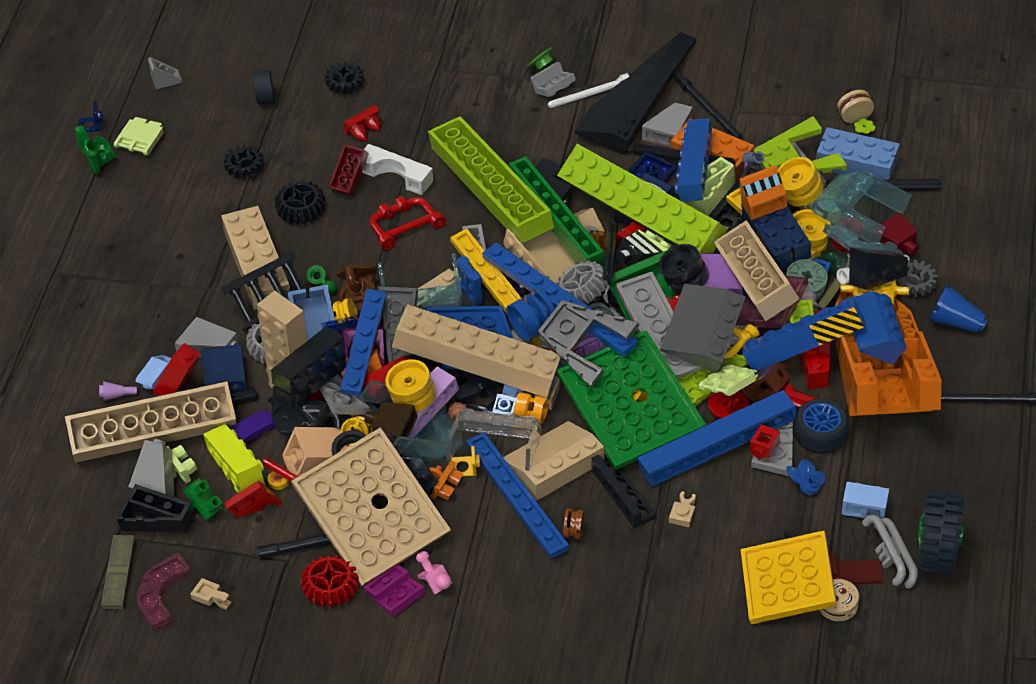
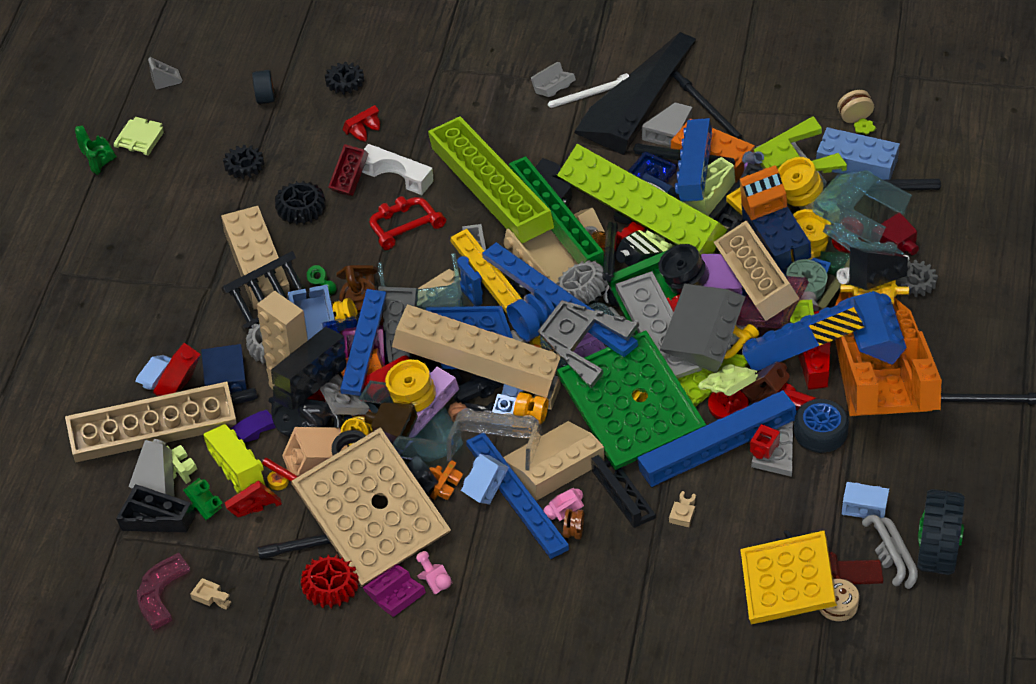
clear blue bracket [79,101,103,132] -> none
lavender cone [99,381,137,401] -> none
olive tile [101,535,135,609] -> none
light grey slope [175,317,239,358] -> none
yellow bracket [452,446,480,477] -> none
bright green piece [527,47,553,71] -> none
blue plate [786,459,826,495] -> none
blue cone [929,285,987,333] -> none
none -> light blue brick [461,454,509,504]
none -> bright pink piece [543,488,584,521]

